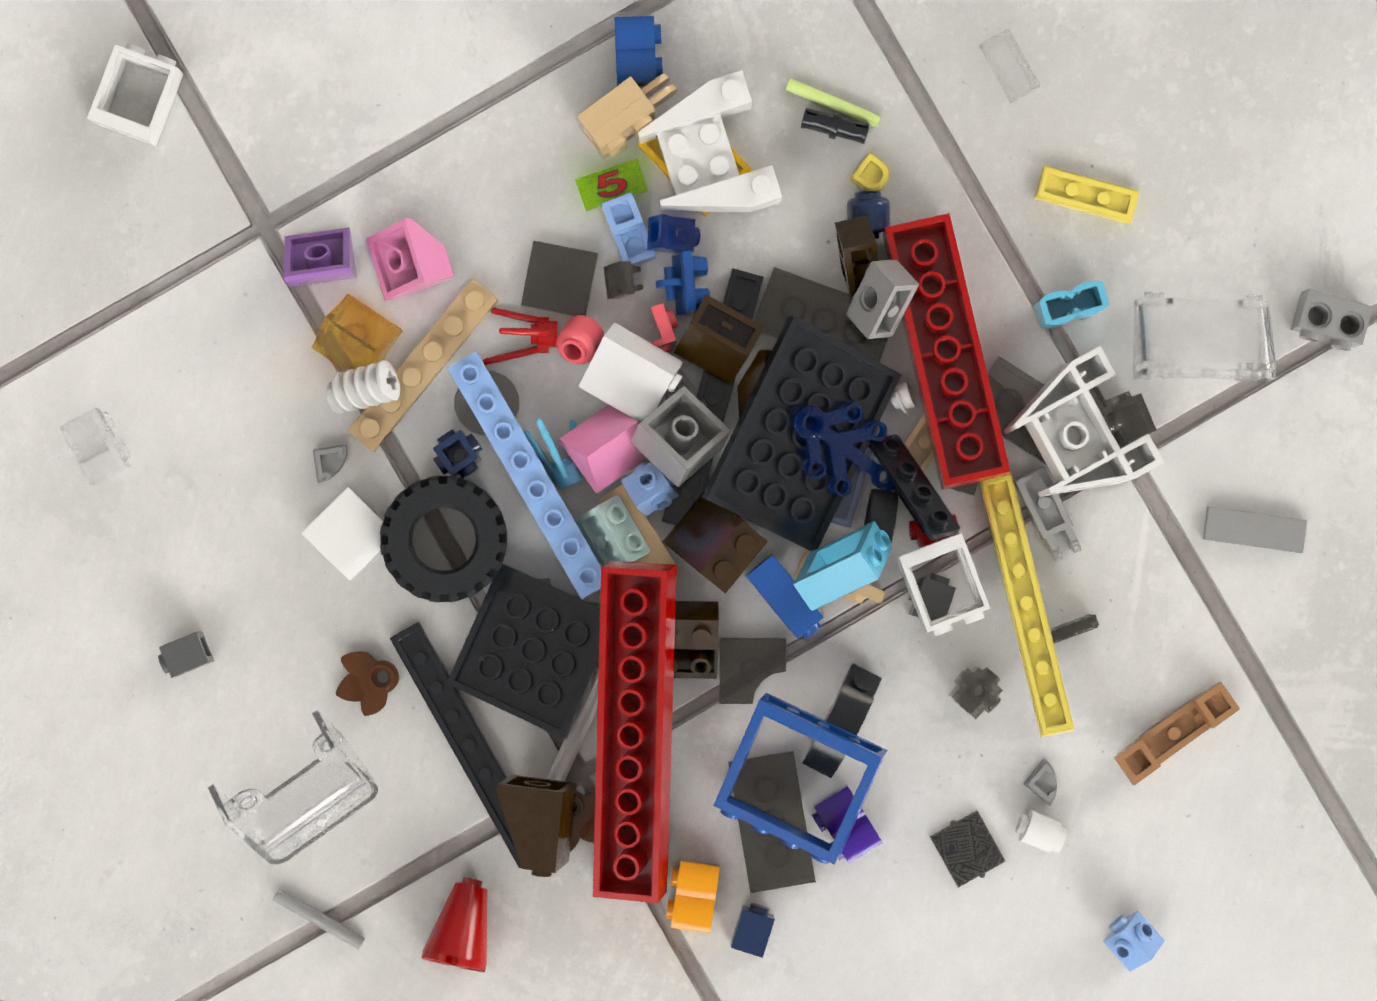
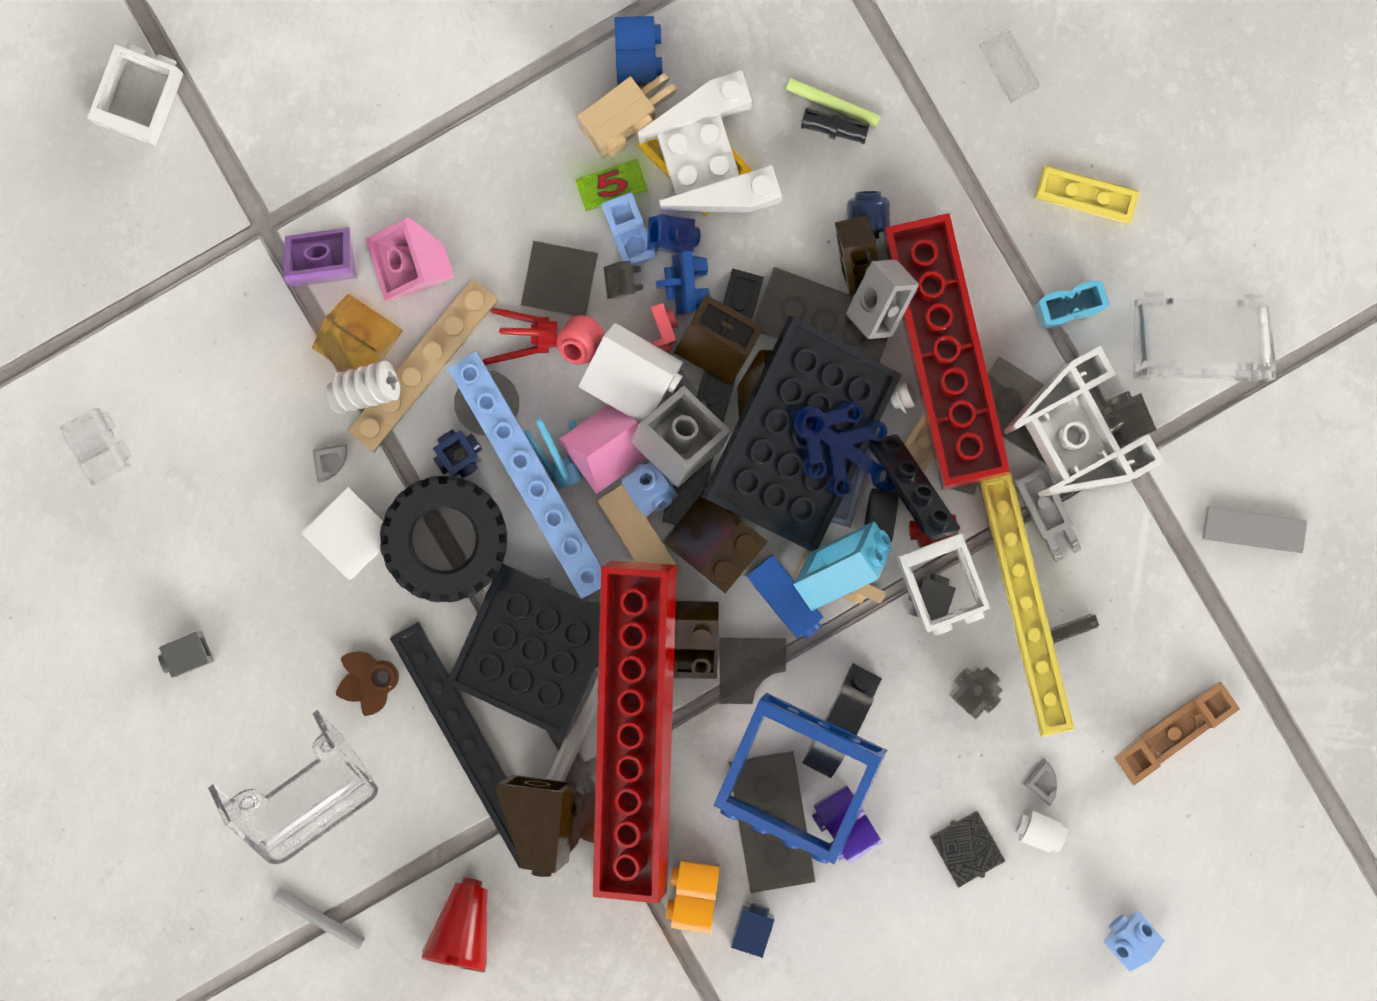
light aqua bracket [575,495,650,566] -> none
light yellow tile [849,152,889,191] -> none
light grey brick [1291,289,1373,351] -> none

